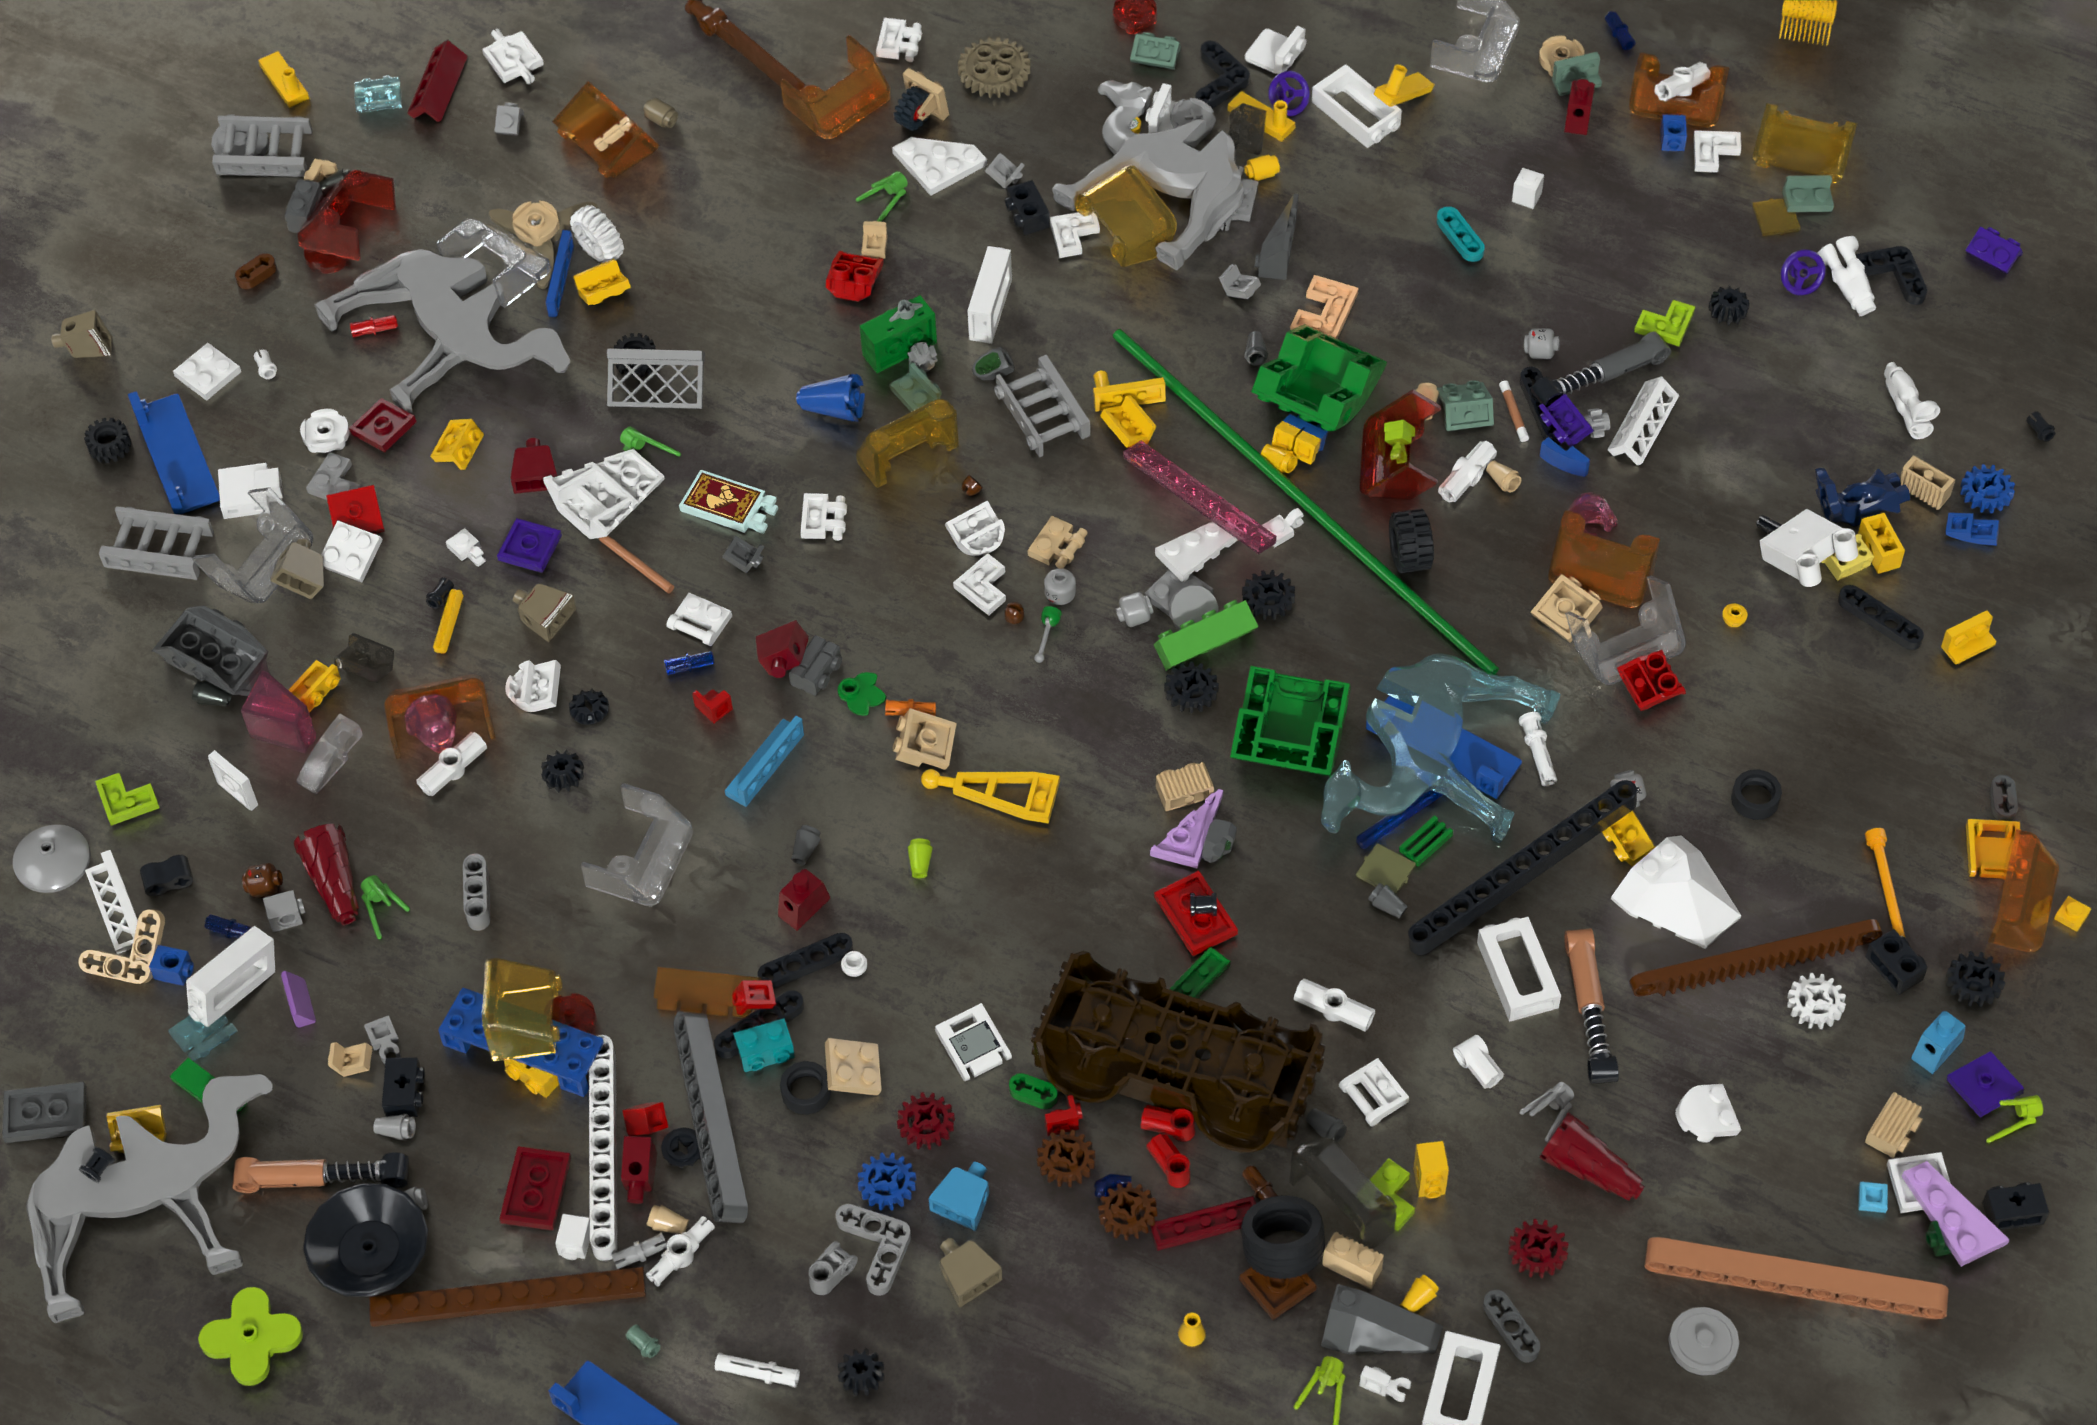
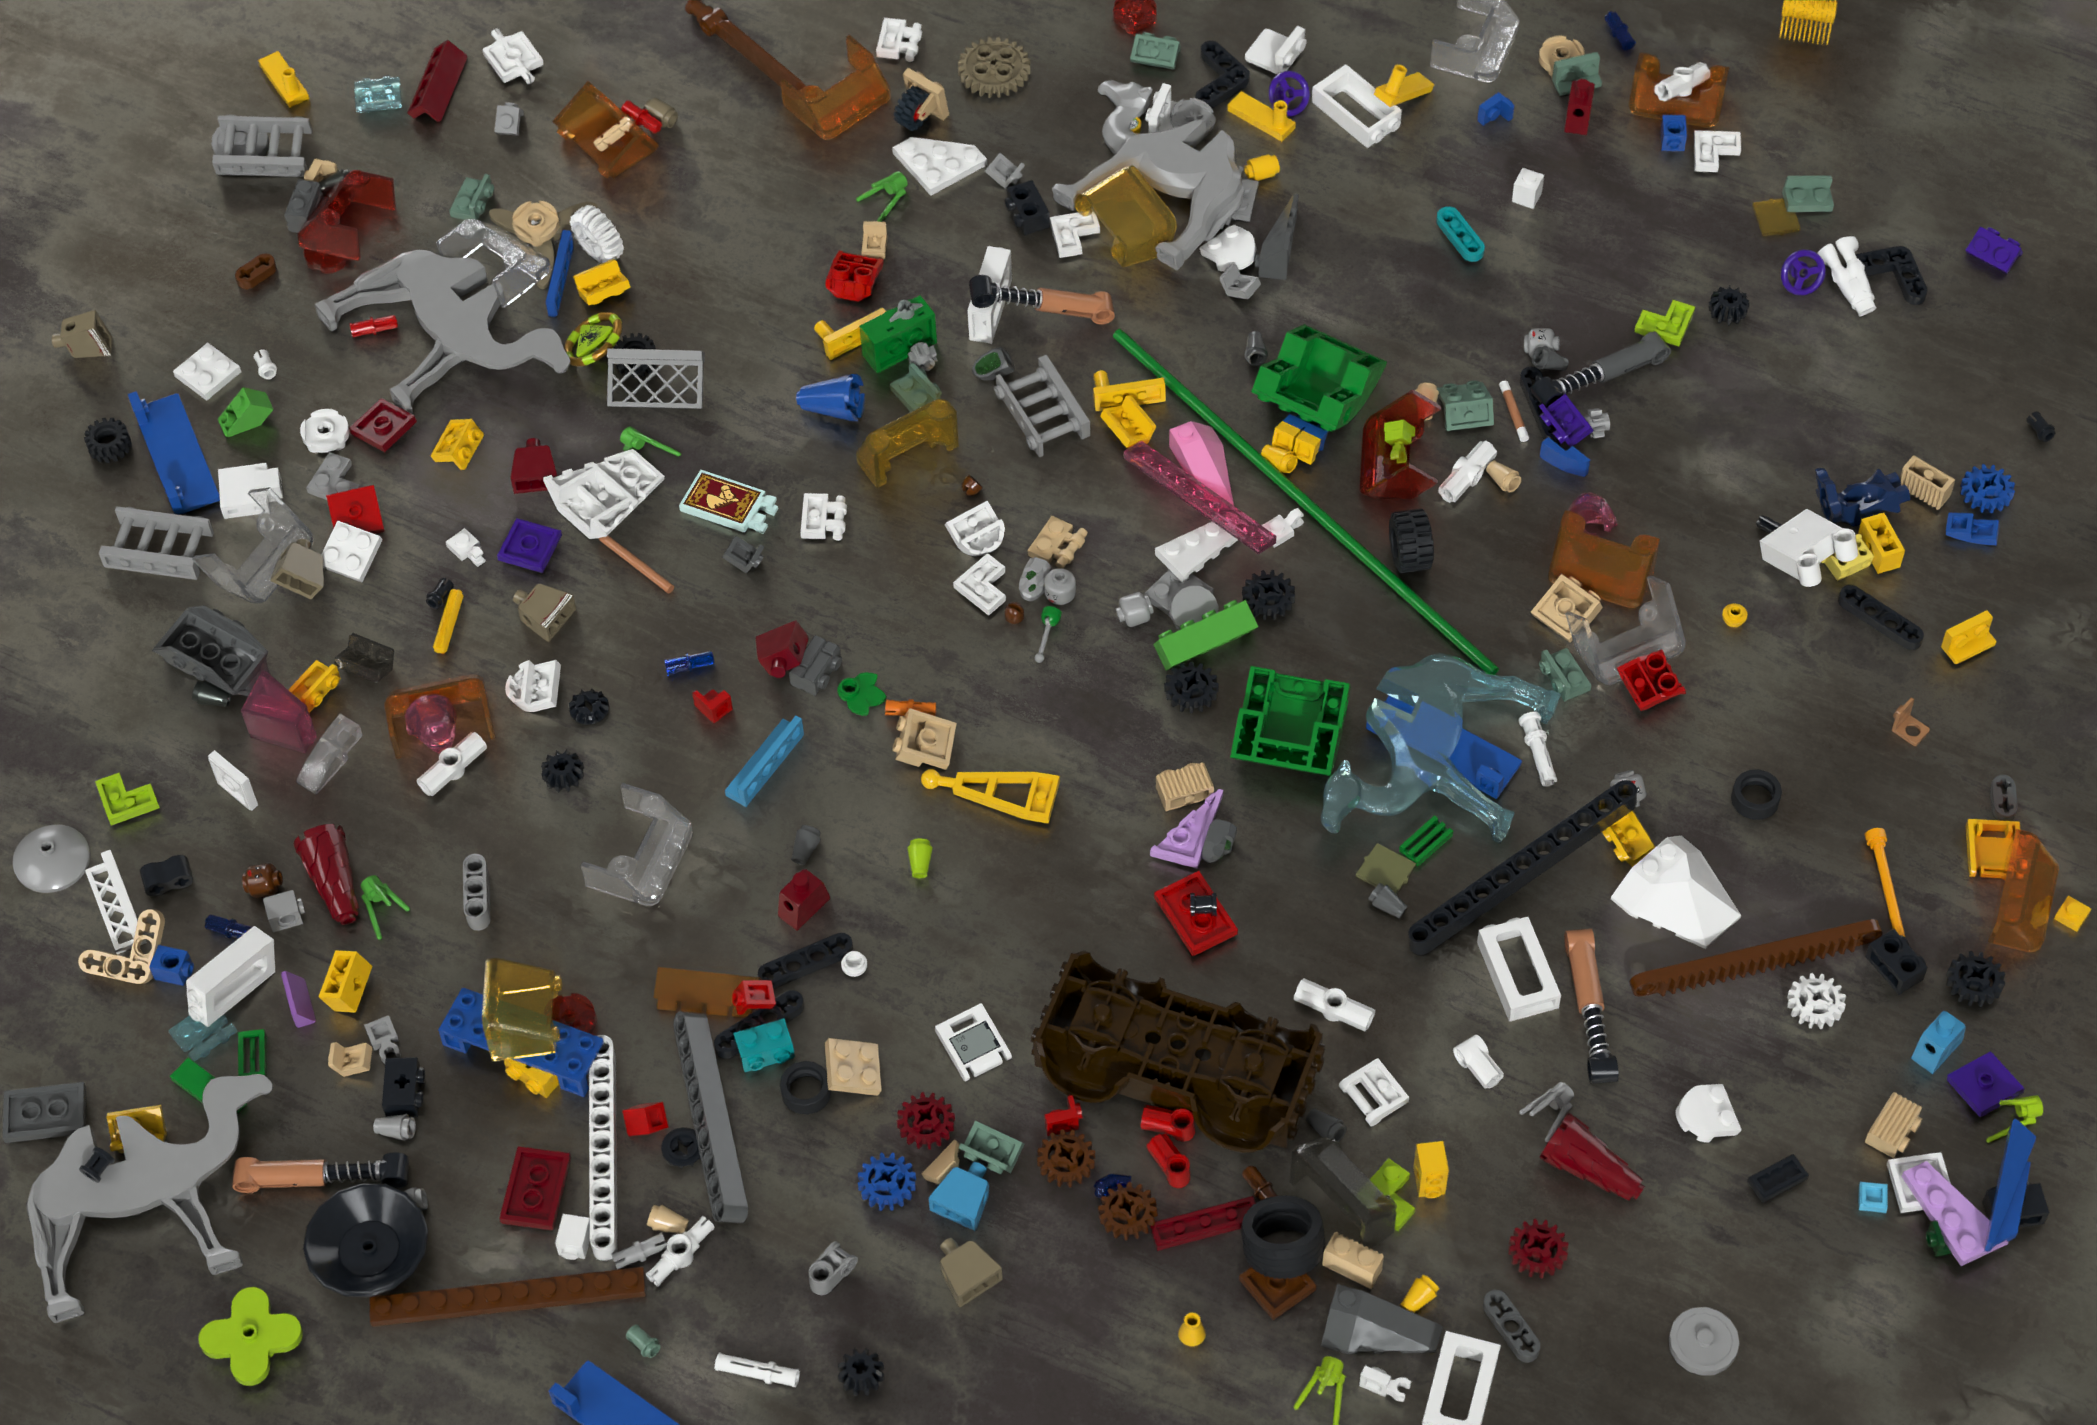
dark red torso [621,1136,657,1204] -> none
white plate [667,593,732,646] -> none
light grey beam [835,1204,911,1296] -> none
green beam [1009,1073,1058,1110] -> none
green tile [1169,946,1231,999] -> none
clear smoke bracket [1228,103,1266,155] -> none
light nougat plate [1290,275,1358,339] -> none
clear blue axle [1356,772,1459,849] -> none
white fence [1608,376,1679,465] -> none
nougat beam [1644,1237,1949,1319] -> none
clear yellow windscreen [1752,103,1857,183] -> none
white piece [1884,362,1940,439] -> none
none -> bright green slope [218,387,274,437]
none -> green tile [238,1029,267,1077]
none -> yellow brick [319,950,373,1013]
none -> sand green bracket [449,174,494,222]
none -> piece [564,312,622,366]
none -> red axle [621,100,662,134]
none -> yellow piece [814,307,886,360]
none -> tan tile [922,1140,961,1184]
none -> sand green bracket [959,1121,1024,1174]
none -> piece [969,275,1115,324]
none -> light grey rock [1019,557,1052,601]
none -> bright pink wedge [1169,421,1234,517]
none -> white slope [1199,225,1257,272]
none -> blue bracket [1477,92,1514,126]
none -> dark grey cone [1532,346,1568,371]
none -> sand green bracket [1539,648,1591,702]
none -> black plate [1747,1154,1809,1203]
none -> medium nougat bracket [1892,697,1930,746]
none -> blue wedge [1984,1118,2036,1252]

